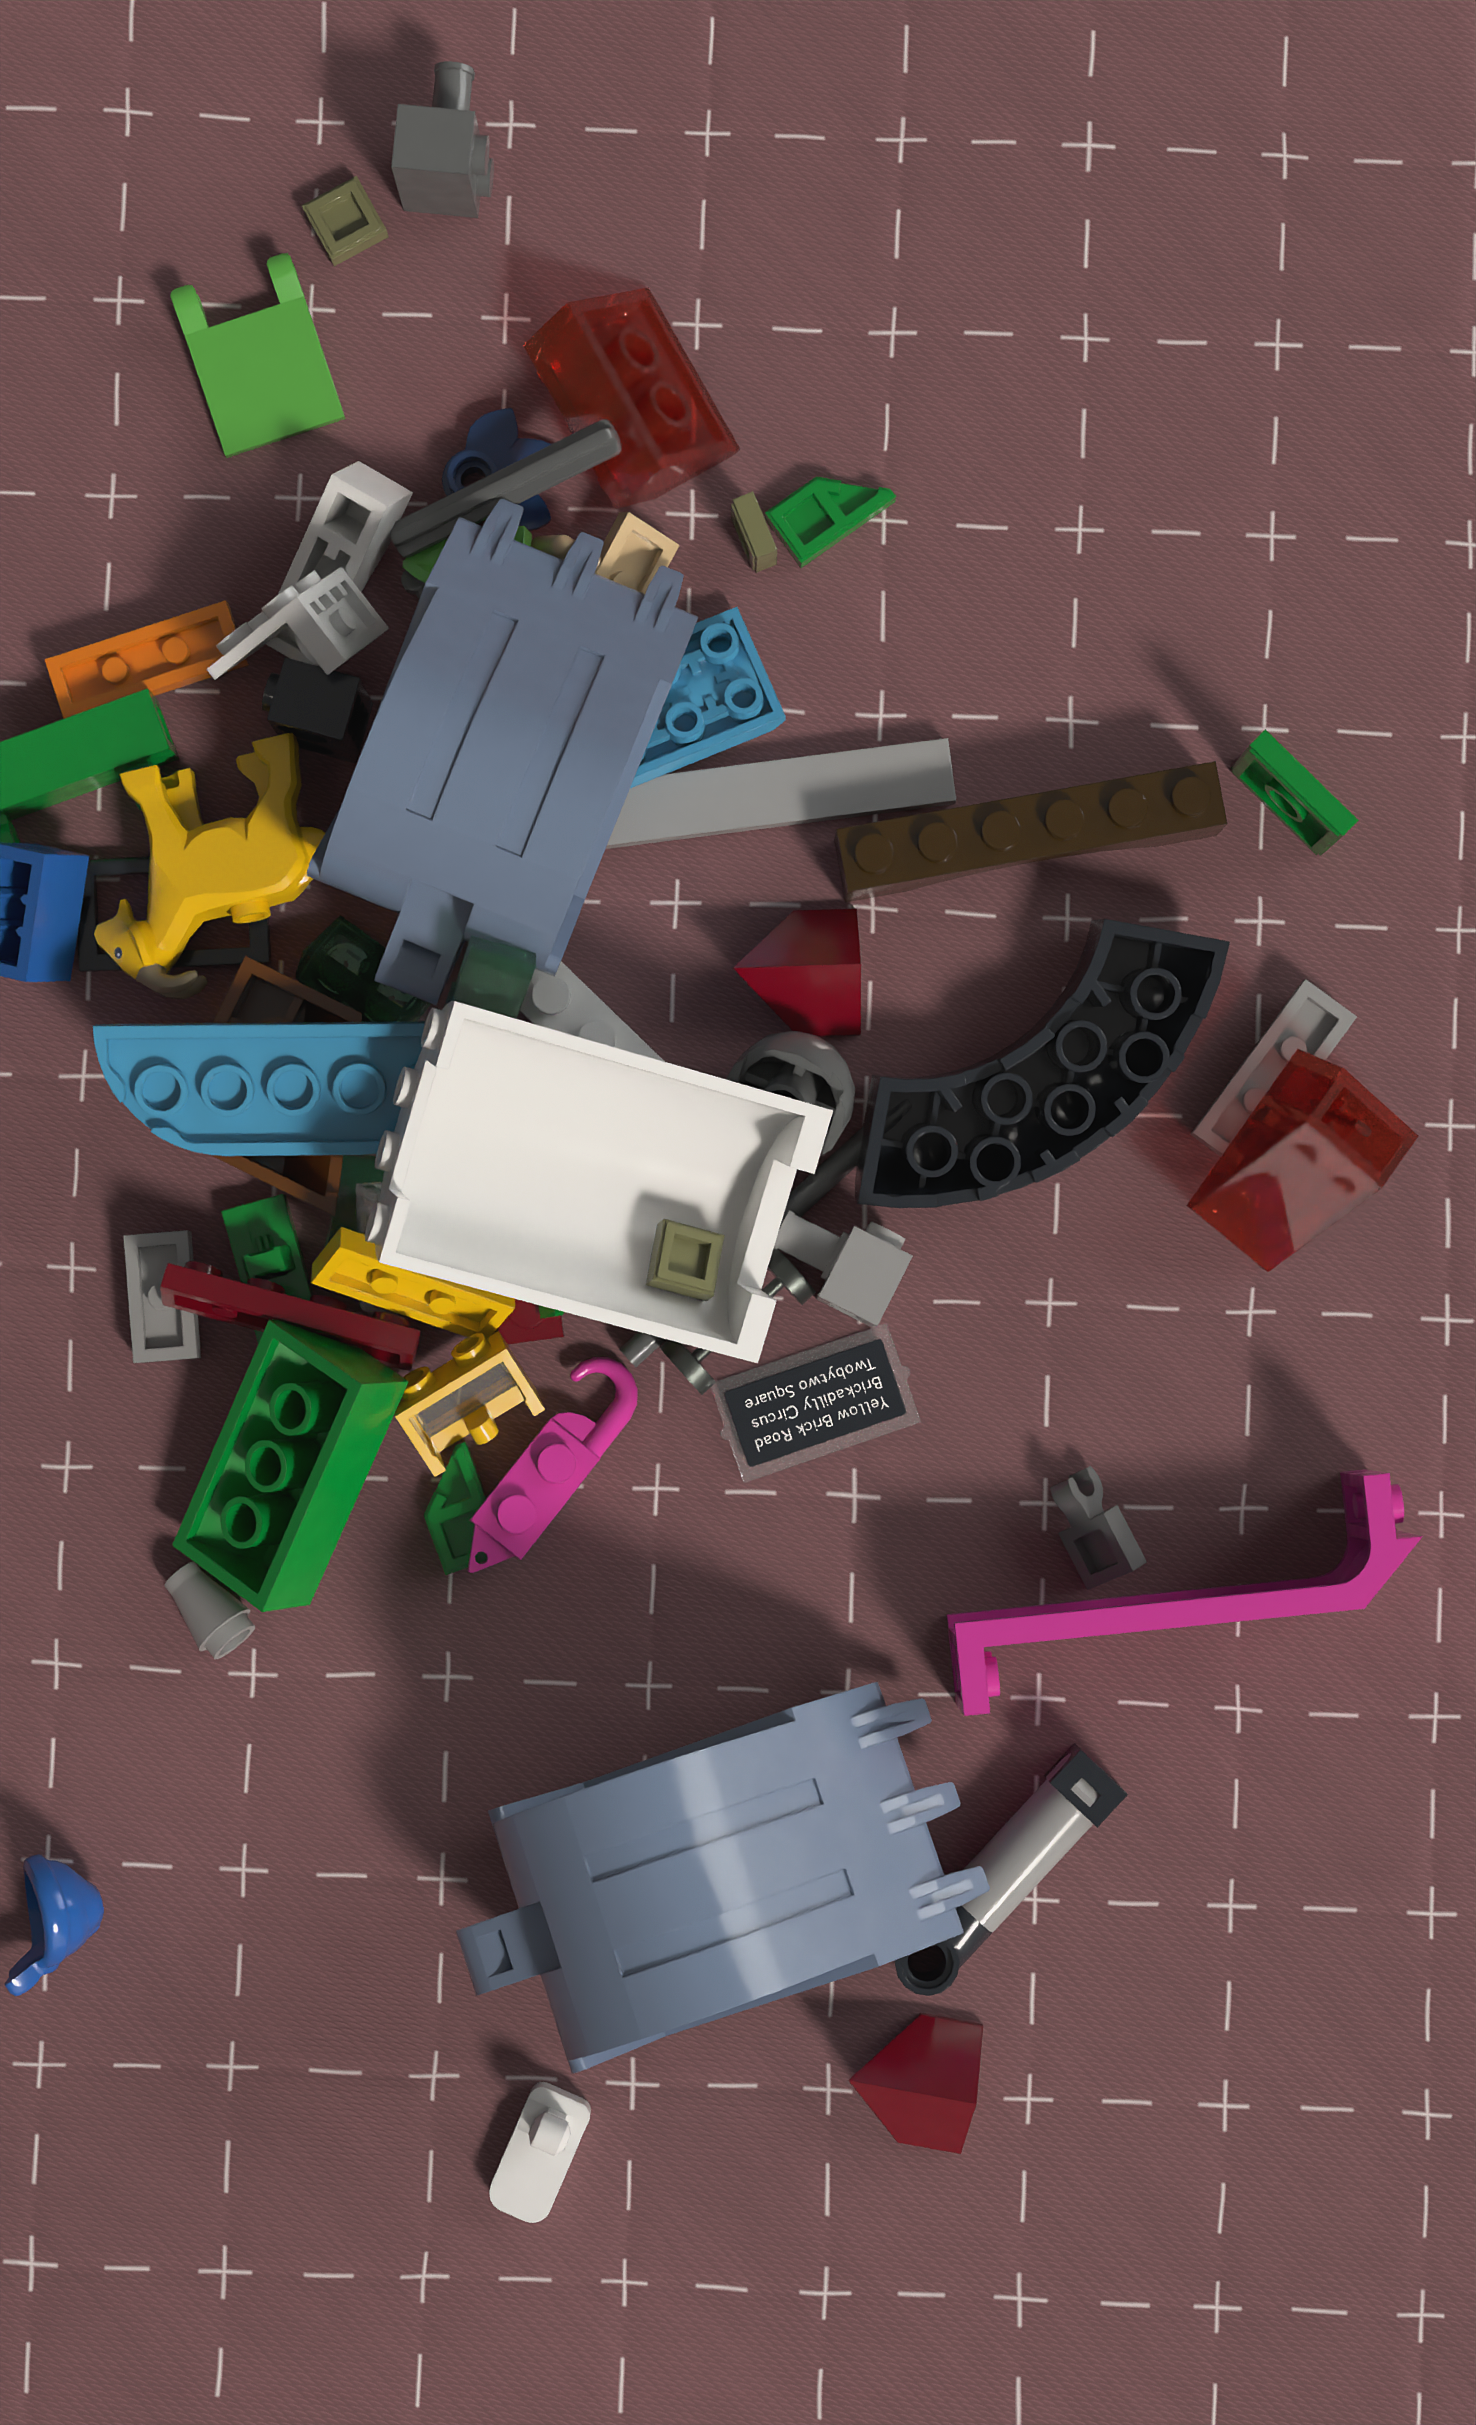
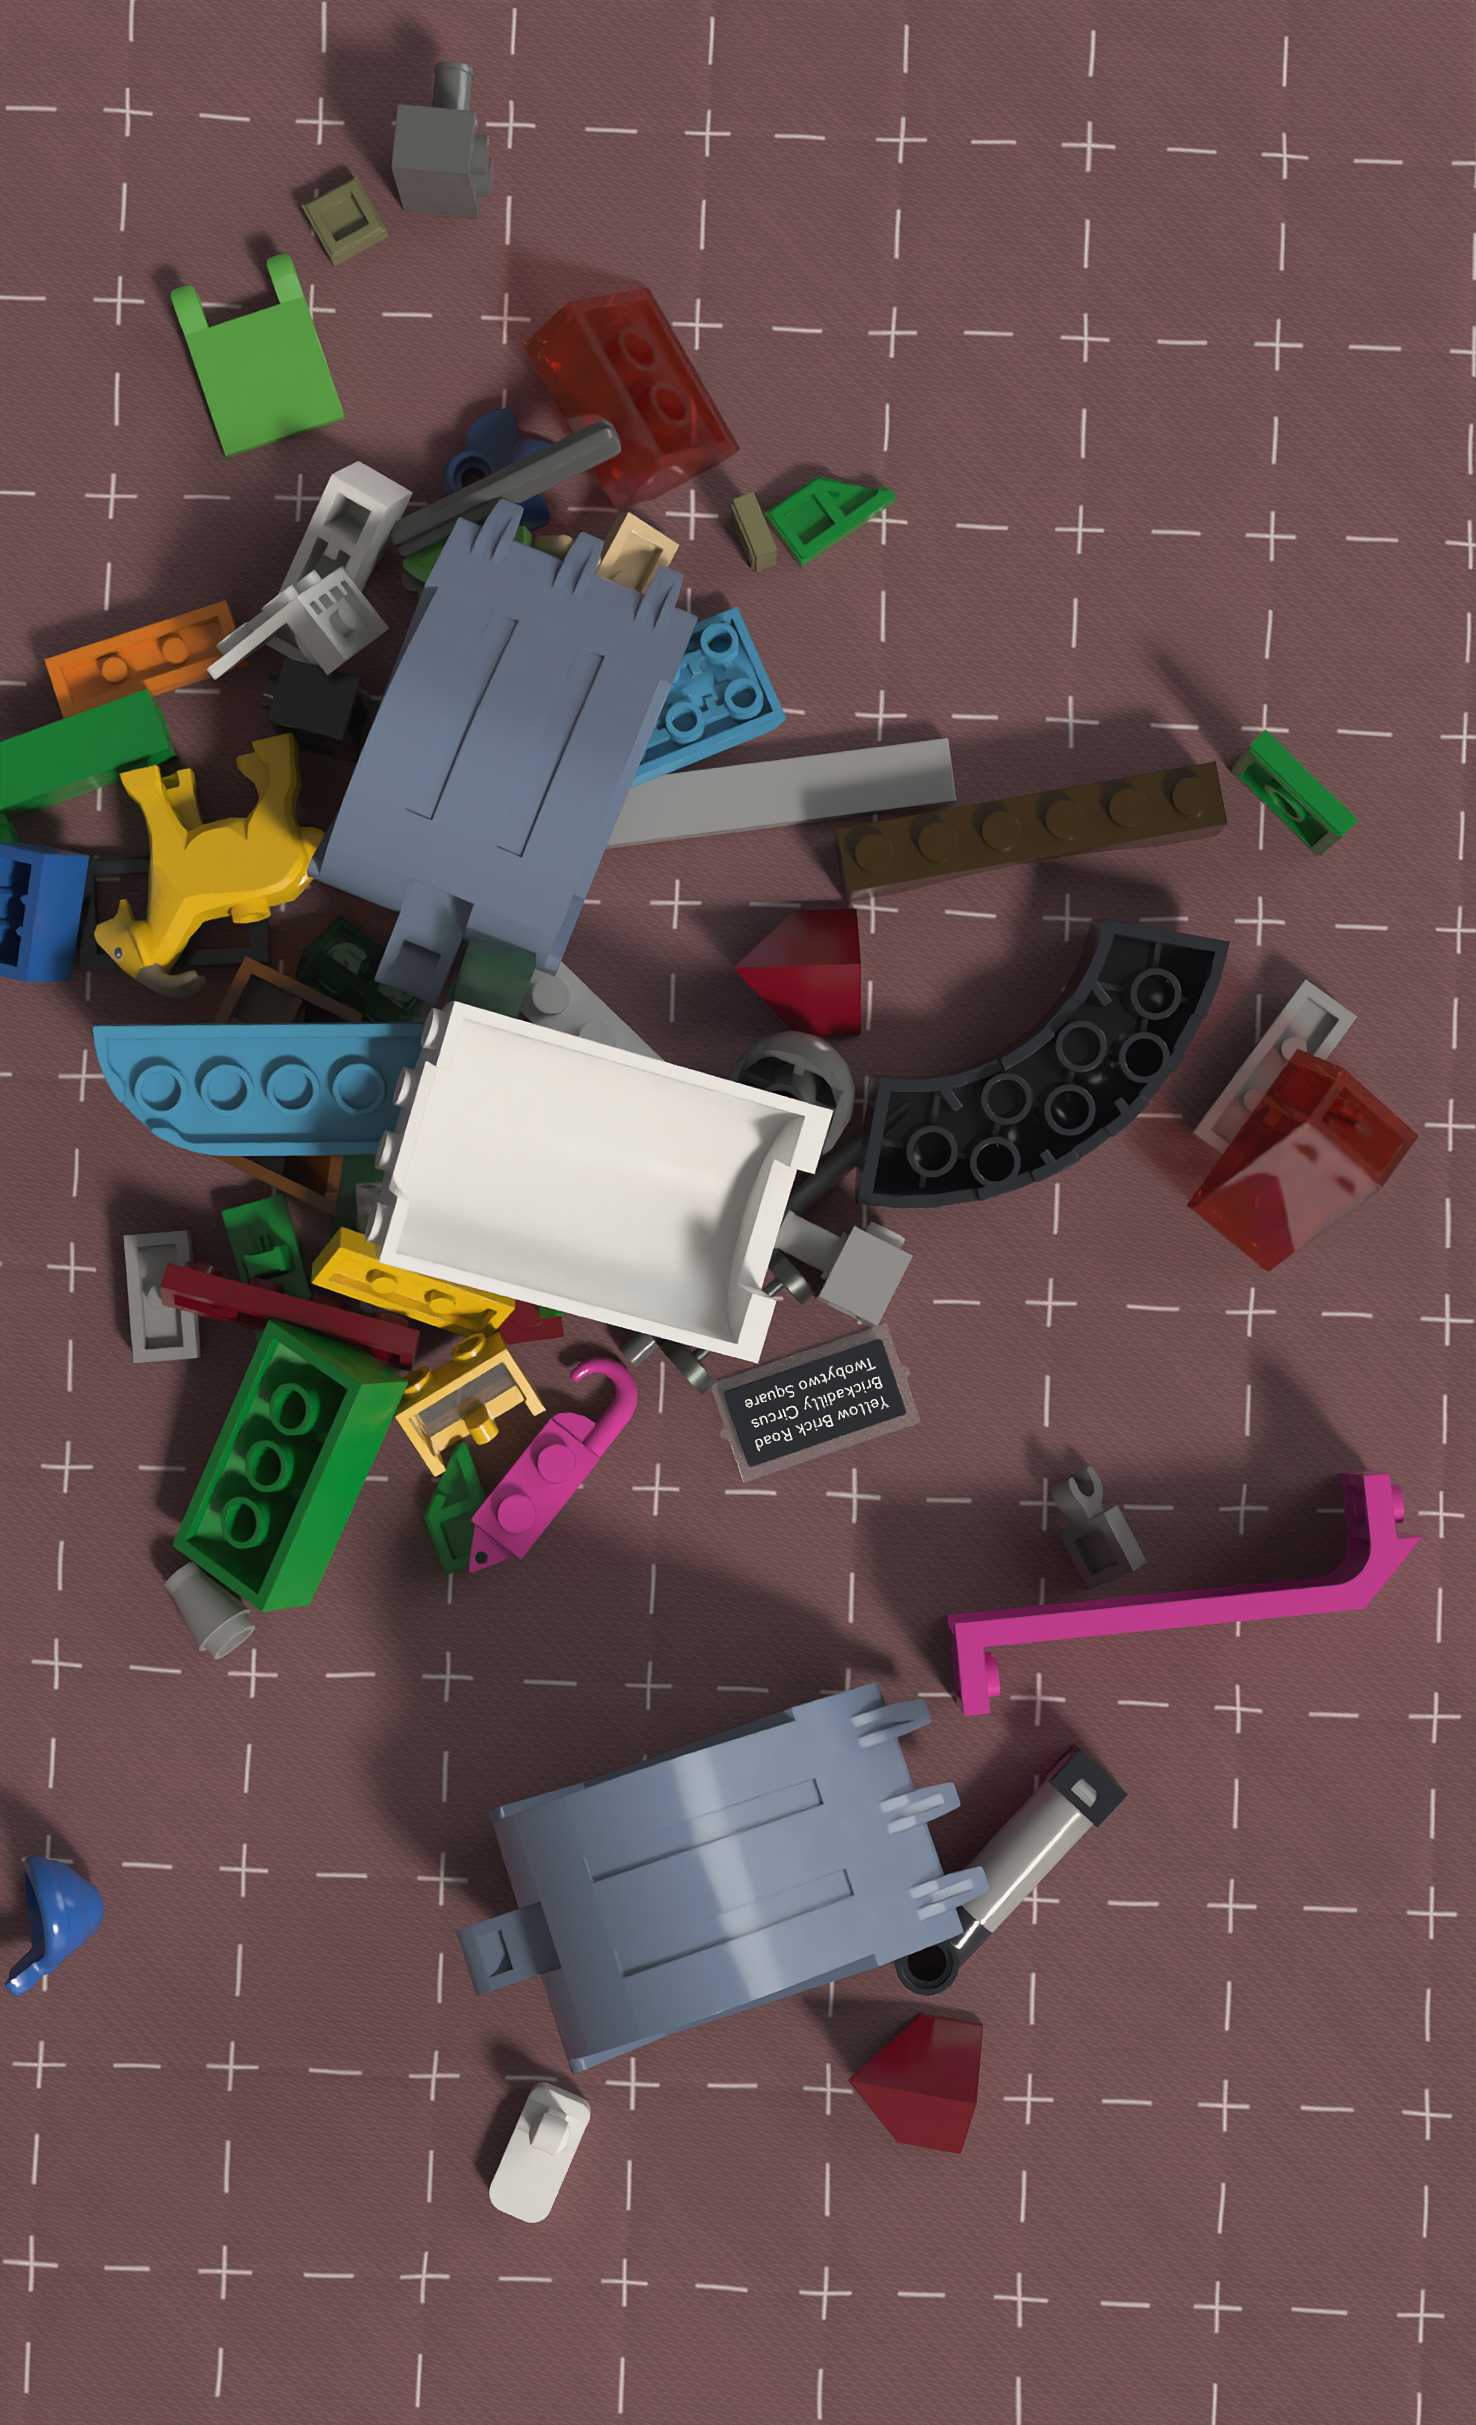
olive tile [646,1219,725,1301] -> none

